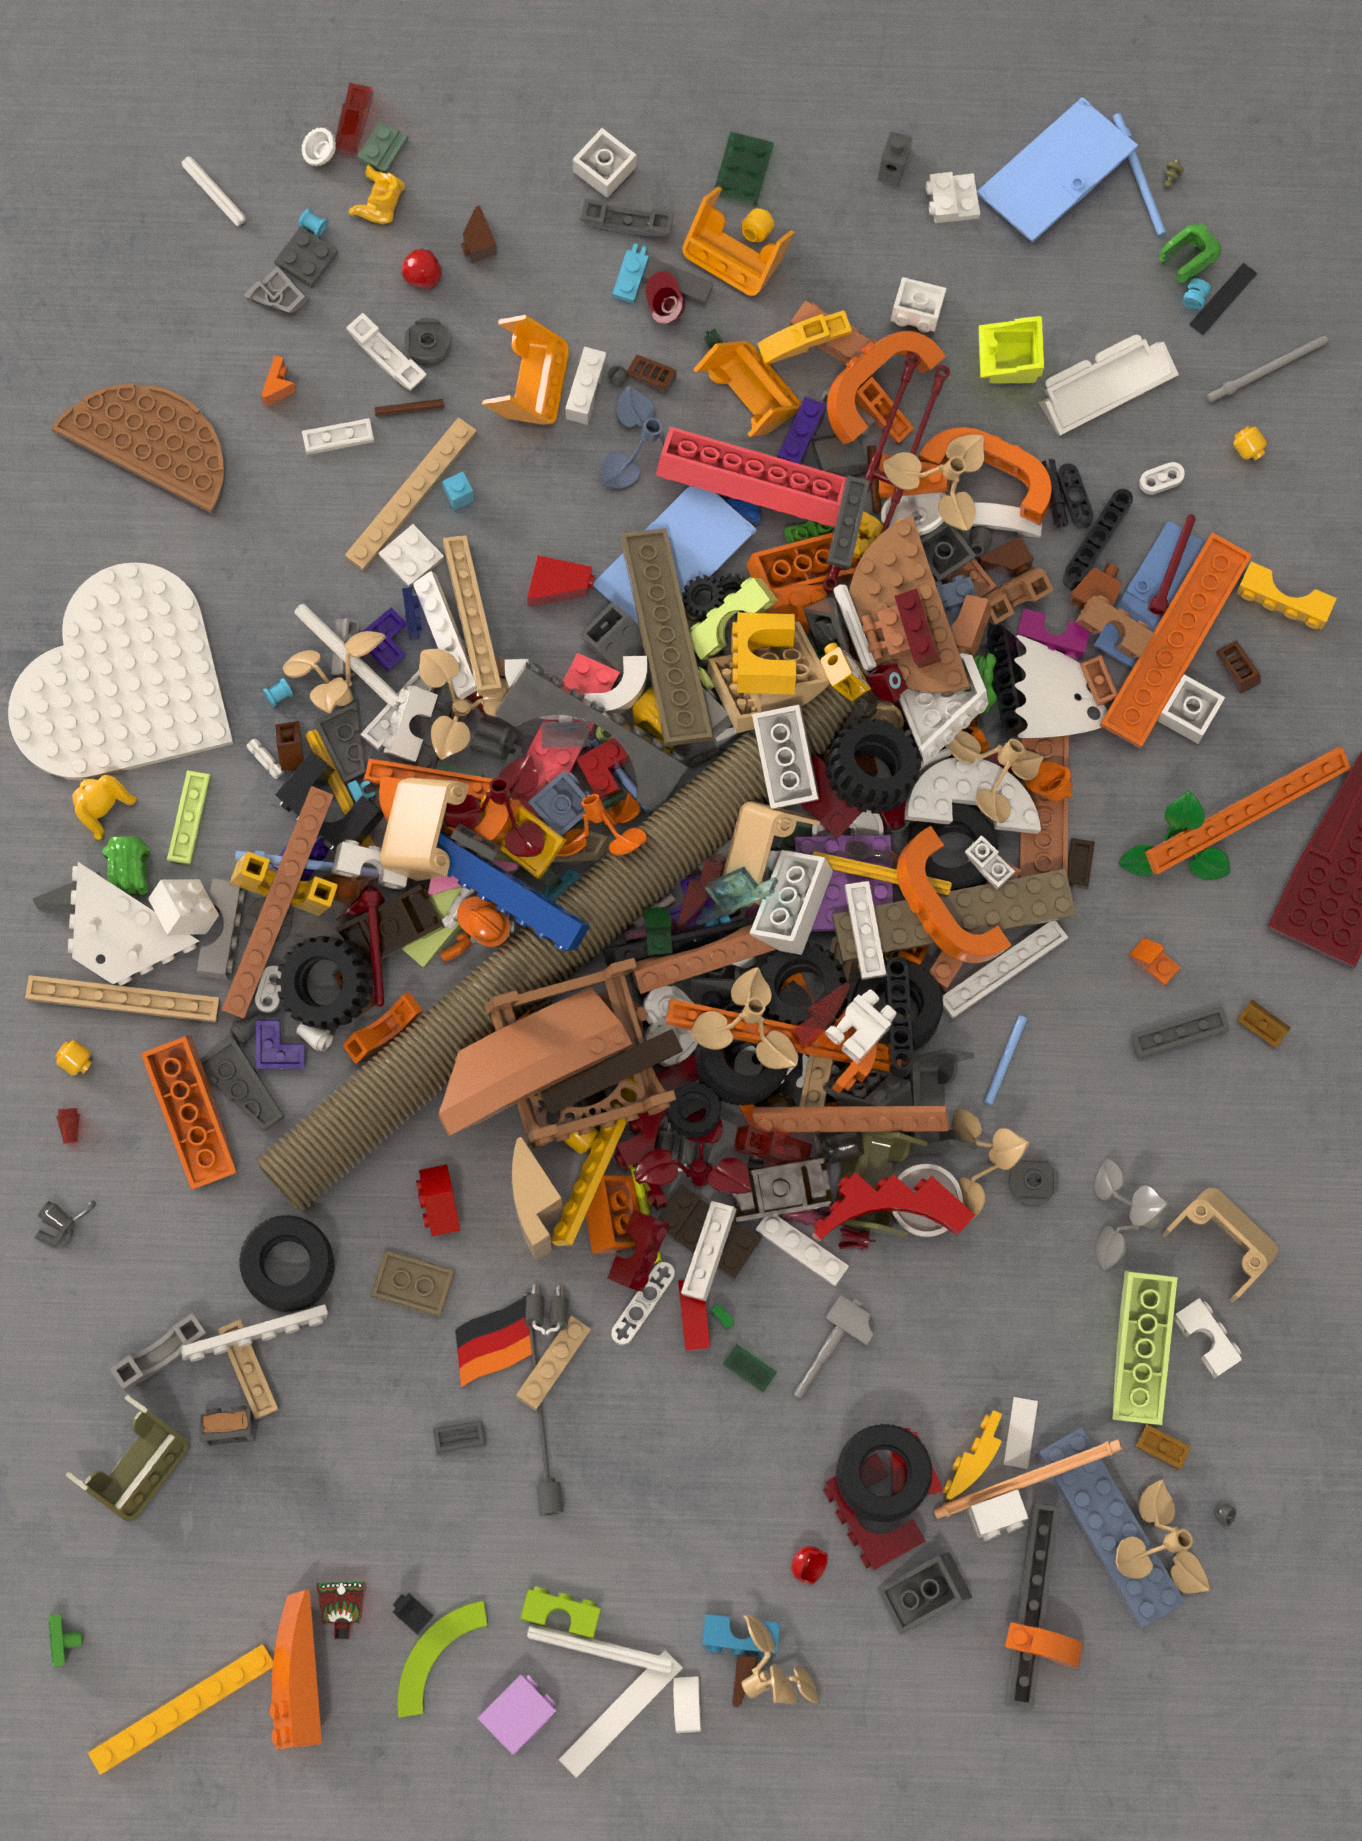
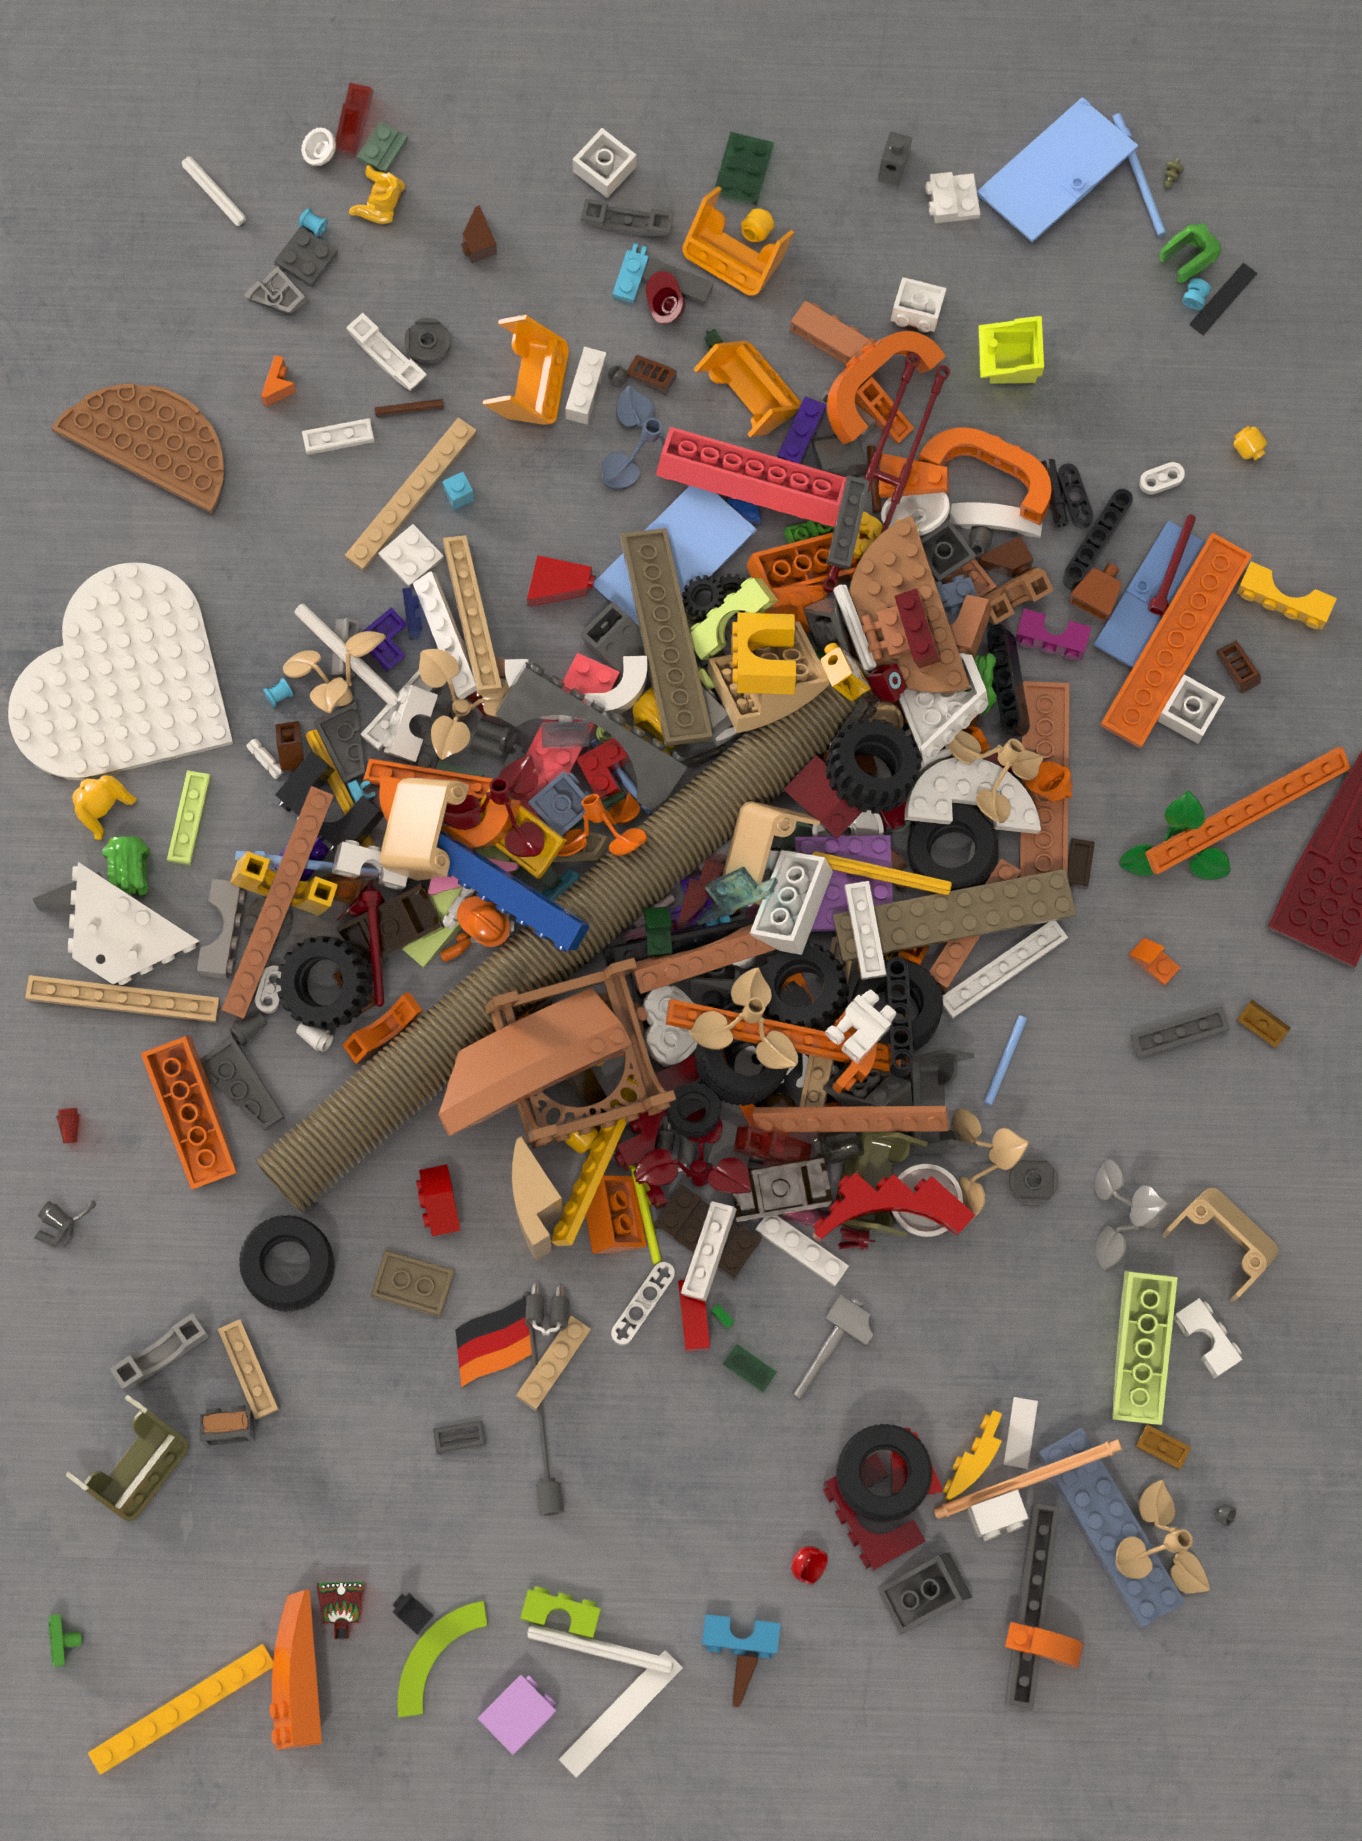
yellow head [55,1040,92,1076] -> none
white brick [148,879,219,935] -> none
white plate [181,1305,328,1362] -> none
dark purple plate [256,1020,305,1069] -> none
red hair [401,249,442,289] -> none
dark grey plate [451,823,501,861] -> none
dark brown tile [540,1029,683,1116] -> none
dark red arch [607,1210,670,1292] -> none
white slope [673,1676,701,1733] -> none
tan plant [742,1615,820,1704] -> none
white slope [752,705,820,809] -> none
yellow slope [757,310,852,365] -> none
clear red slope [792,982,851,1050] -> none
clear smoke piece [845,841,891,862] -> none
tan plant [883,435,984,531] -> none
orange arch [897,826,1011,963] -> none
white slope [964,836,1015,890] -> none
white piece [1014,635,1108,738] -> none
white slope [1038,335,1179,435] -> none
medium nougat arch [1075,596,1154,660] -> none
nougat slope [1080,655,1118,706] -> none
light grey bar [1207,335,1329,402] -> none

